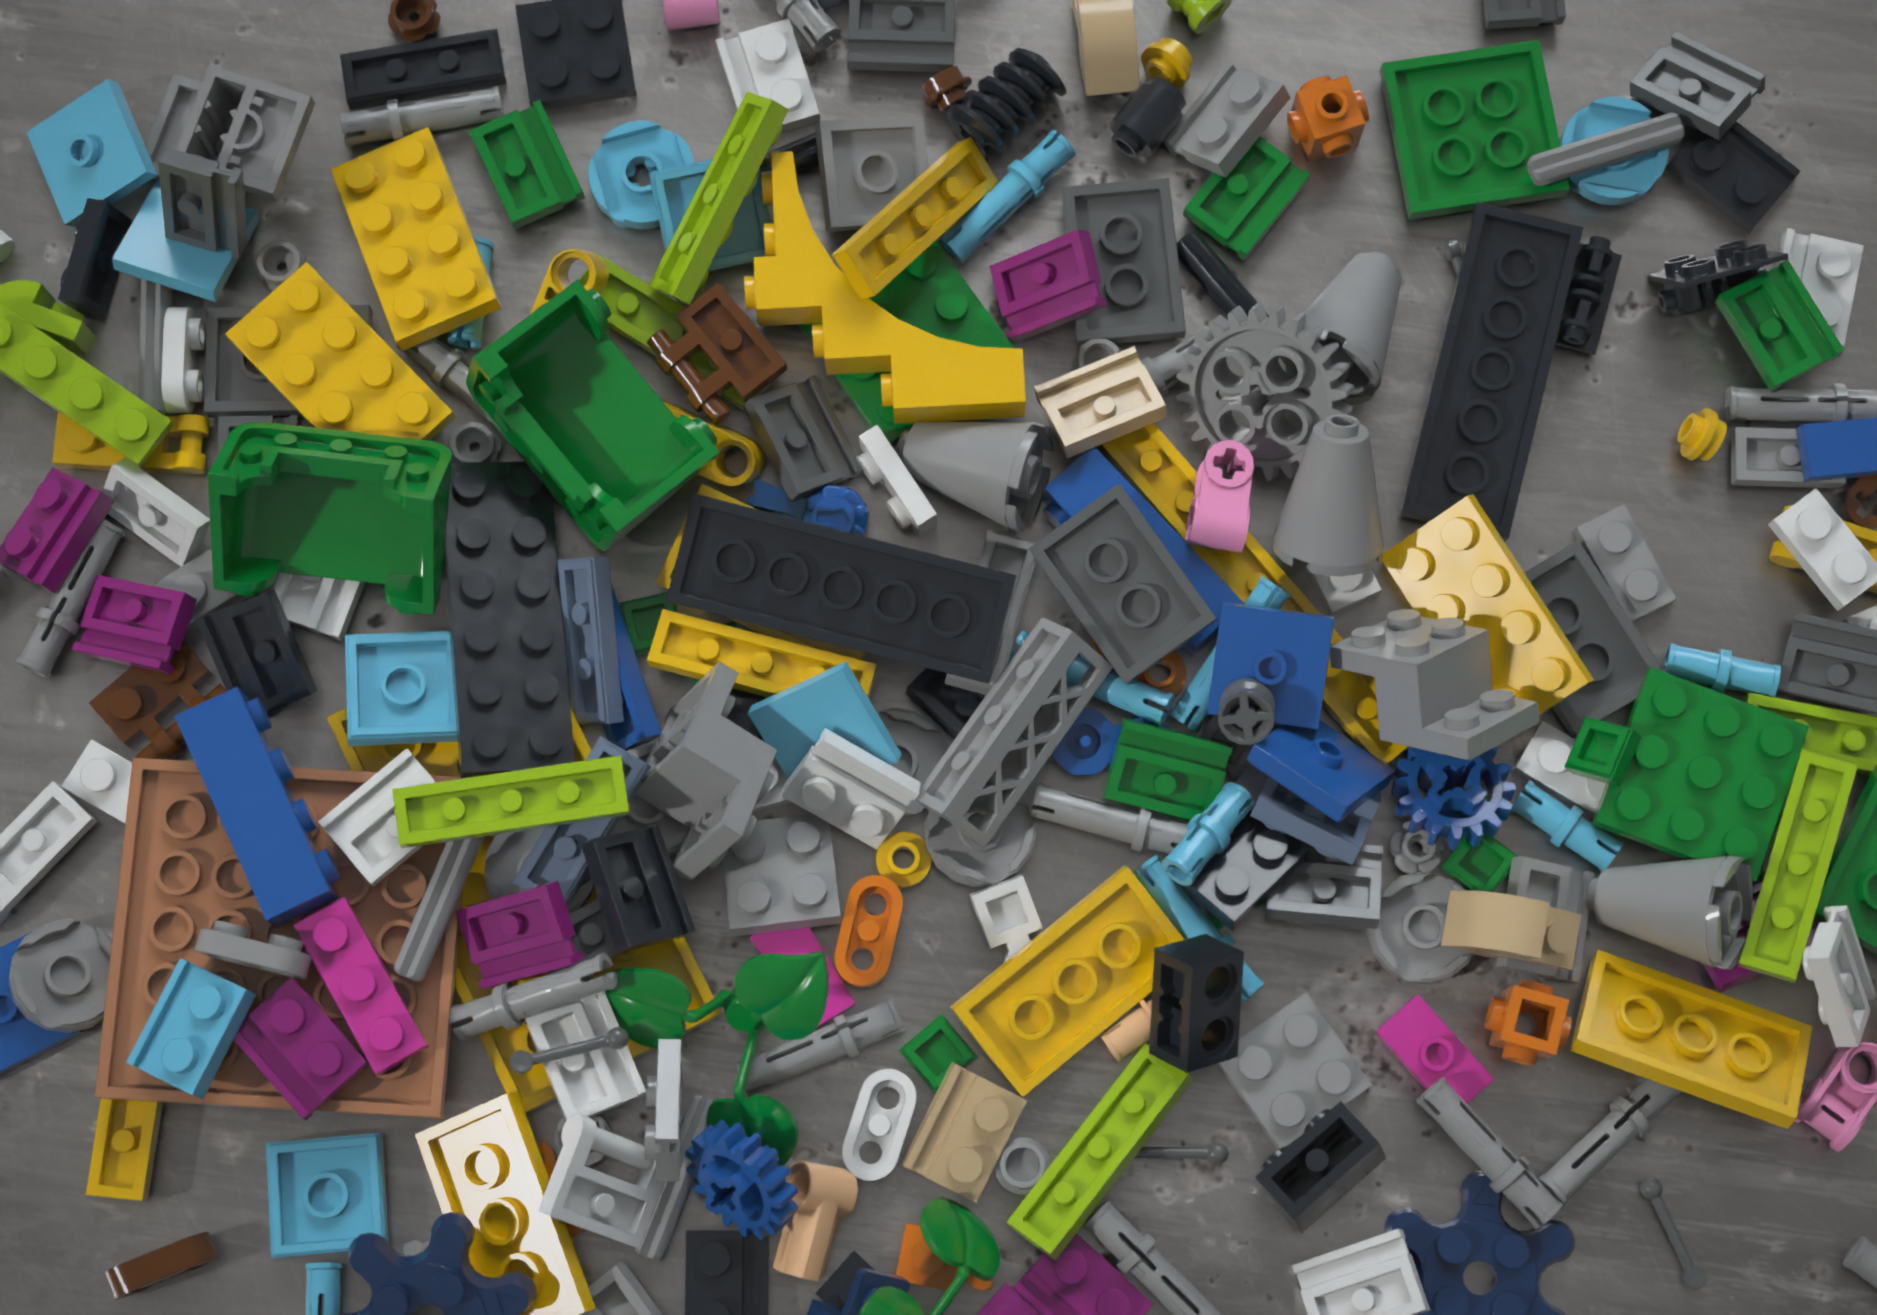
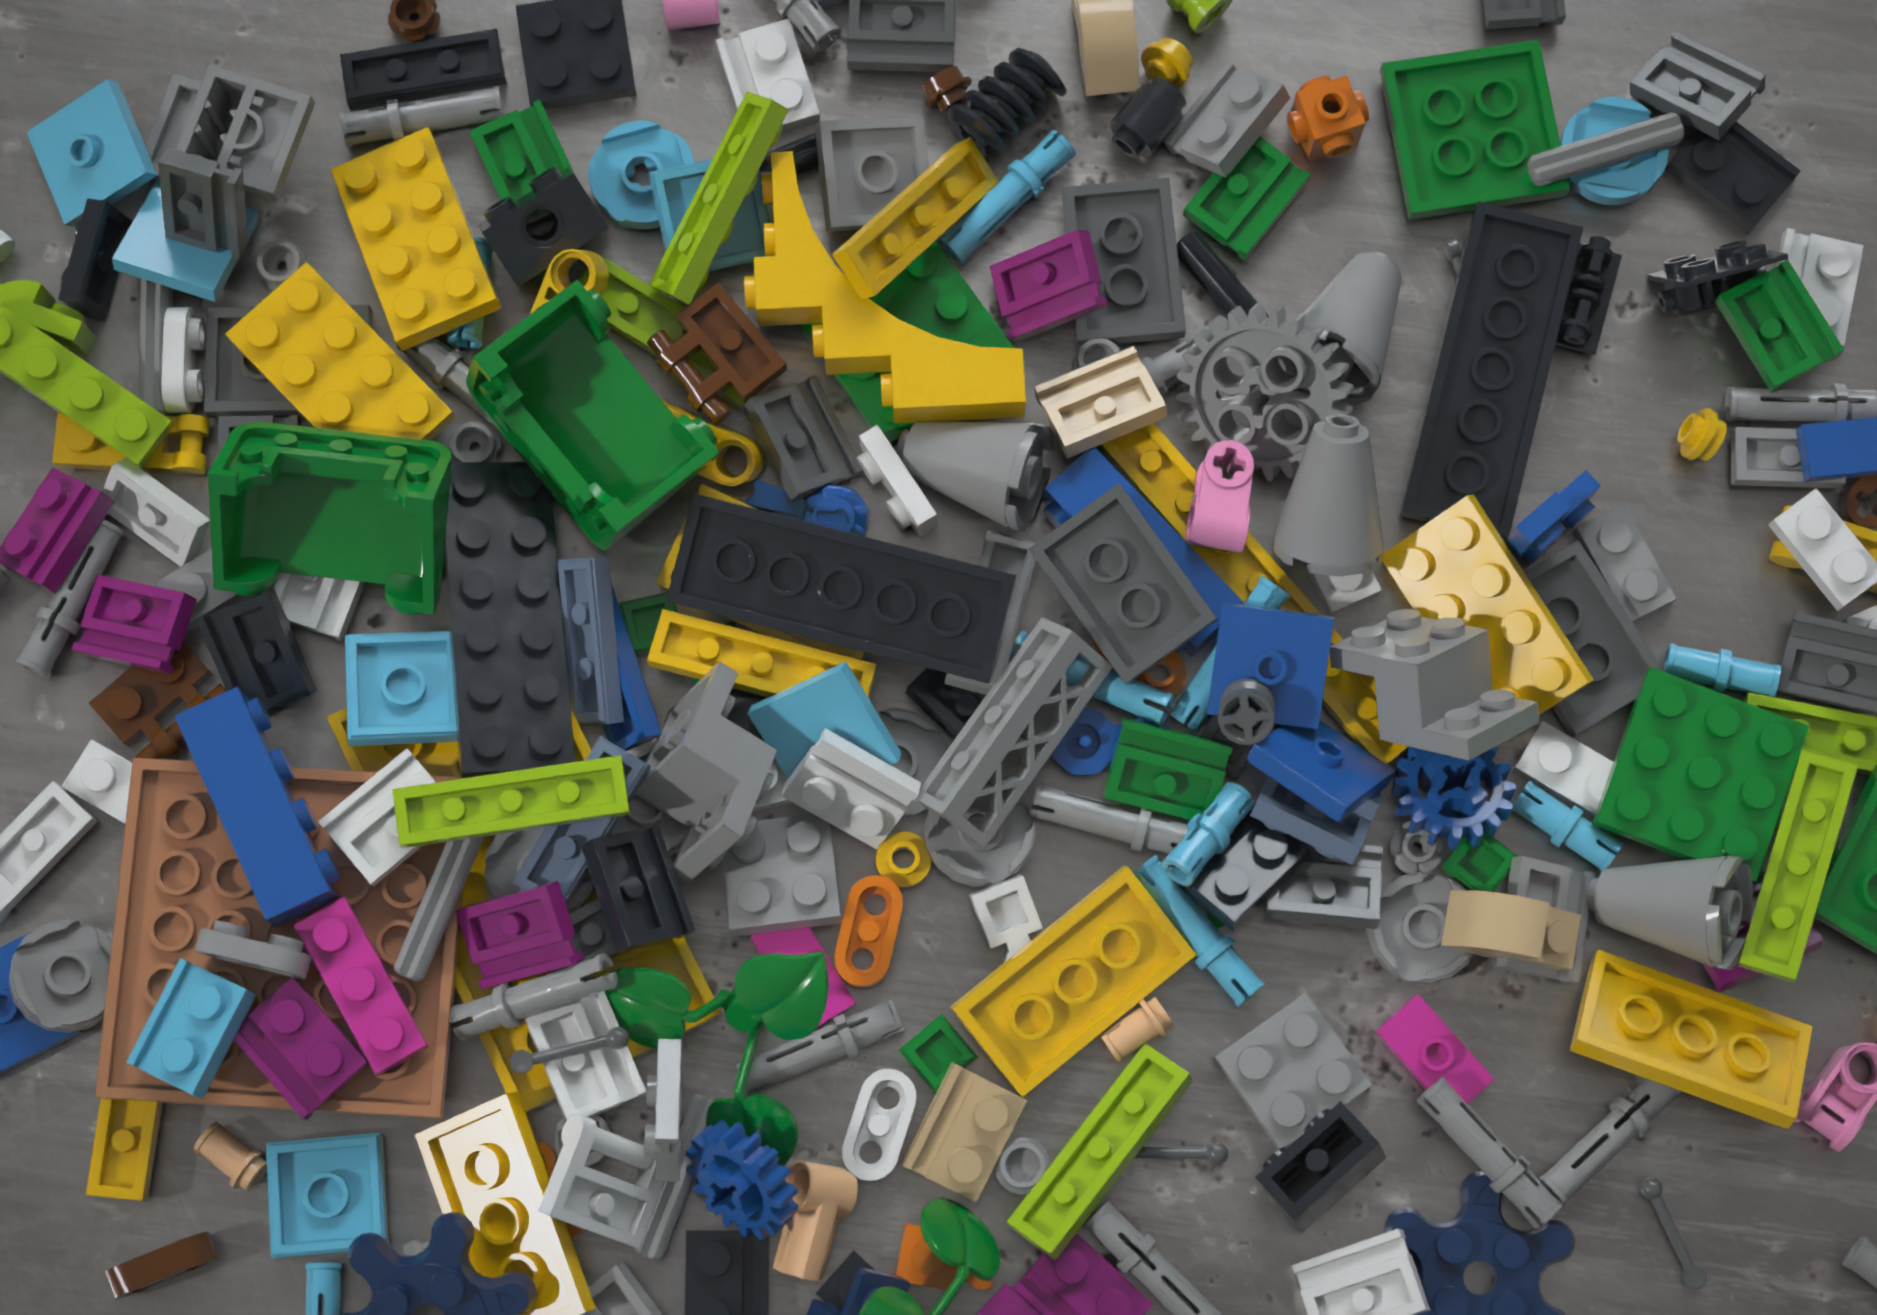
black brick [1149,934,1244,1073] -> none
orange brick [1484,980,1572,1066] -> none
green tile [1564,717,1641,787] -> none
white plate [1803,906,1876,1048] -> none
none -> light nougat pin [193,1122,267,1191]
none -> black brick [478,166,609,287]
none -> blue plate [1505,470,1601,564]

